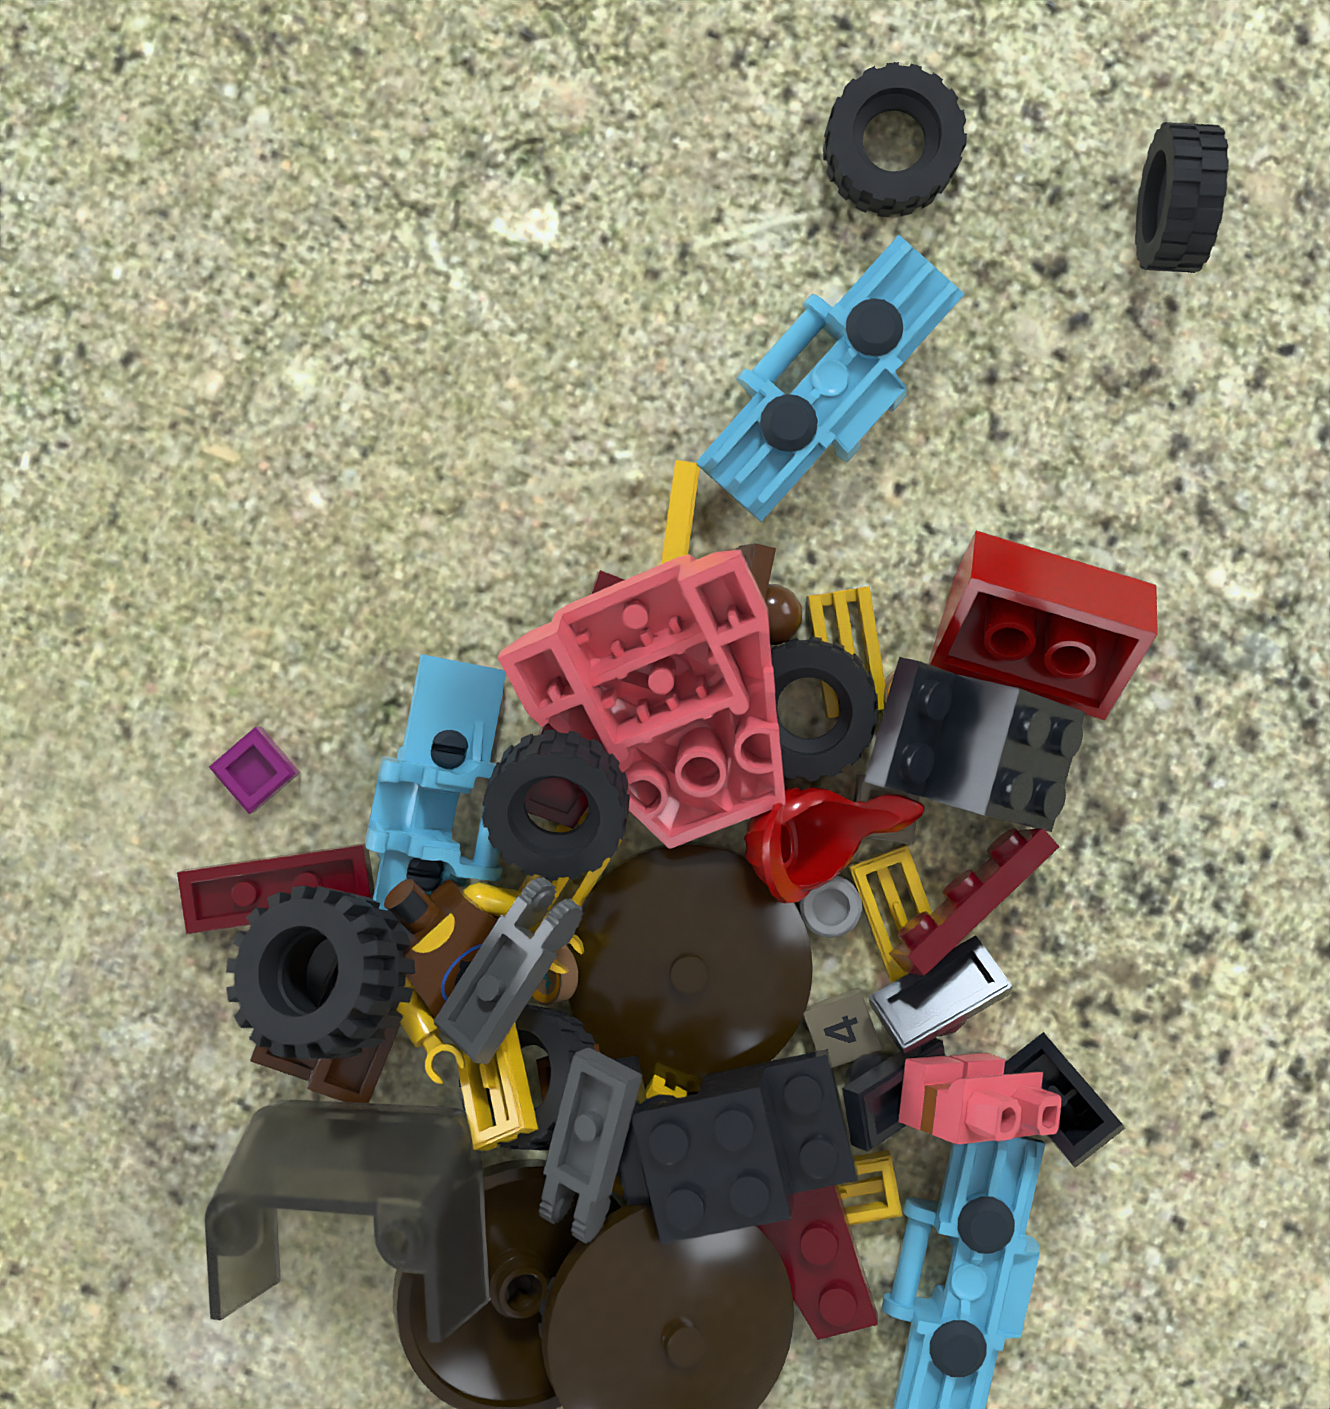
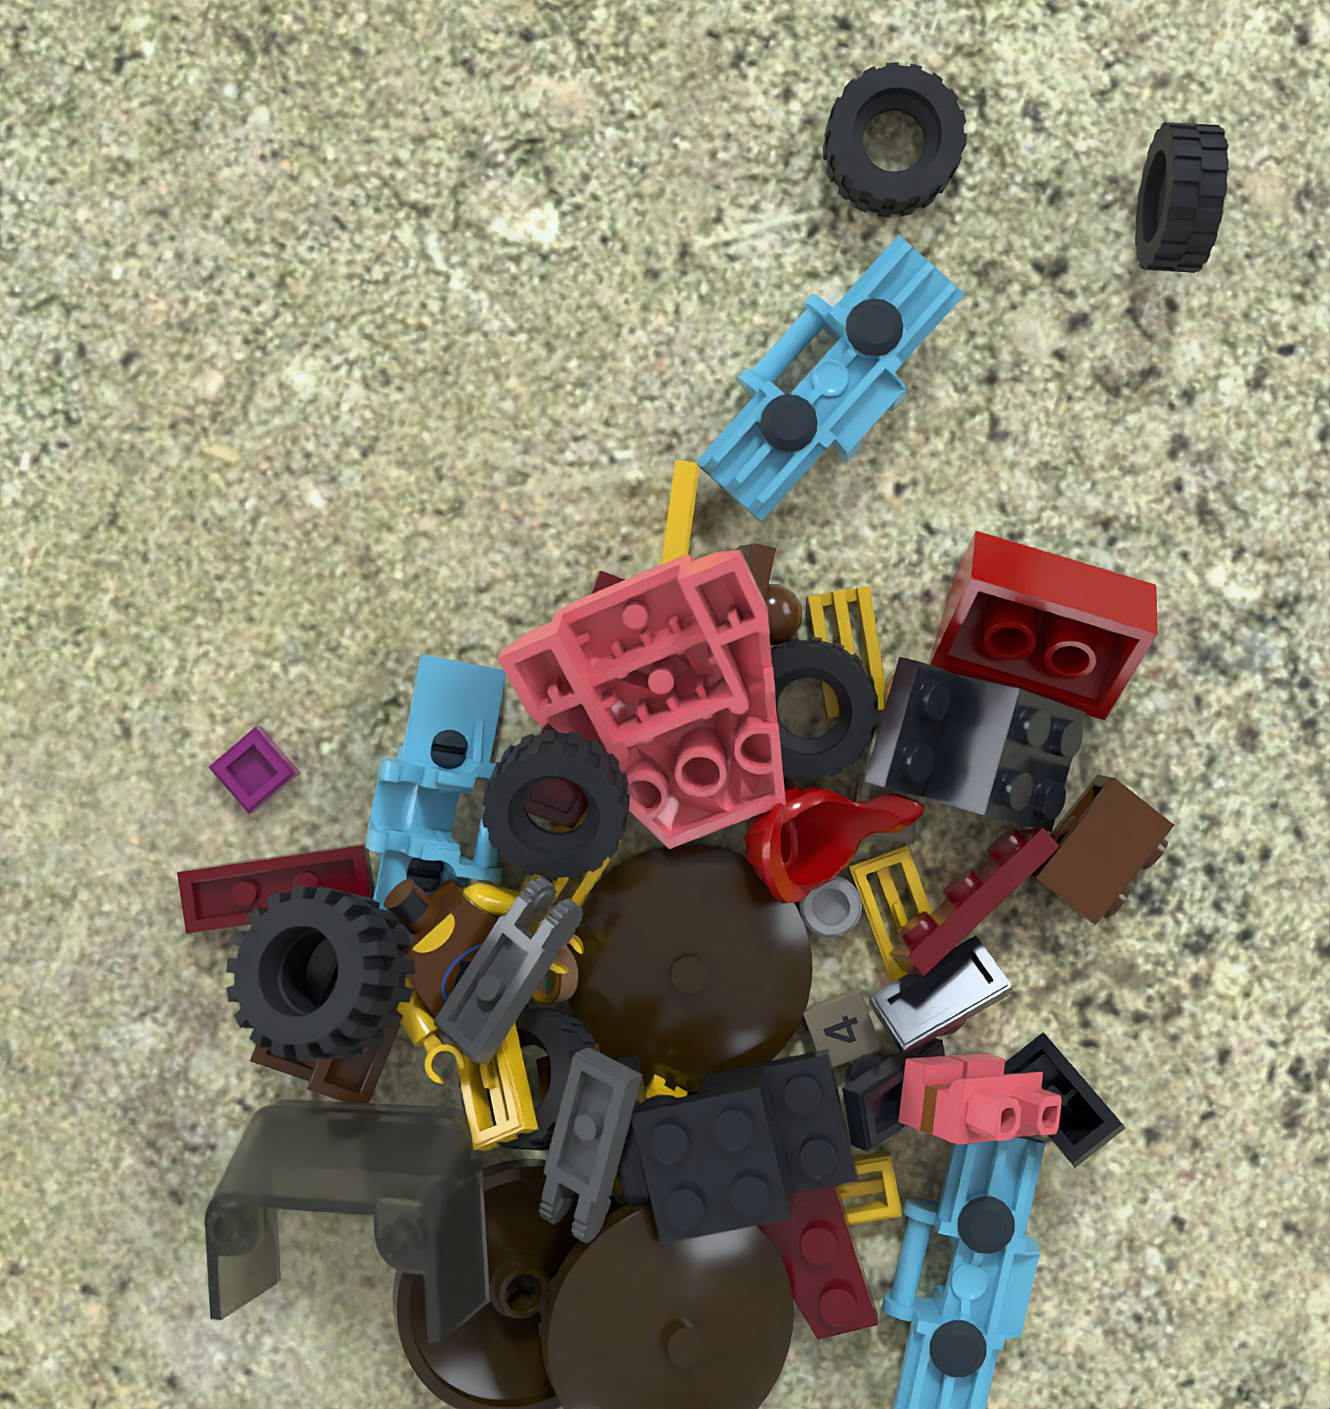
none -> reddish brown brick [1029,774,1175,925]

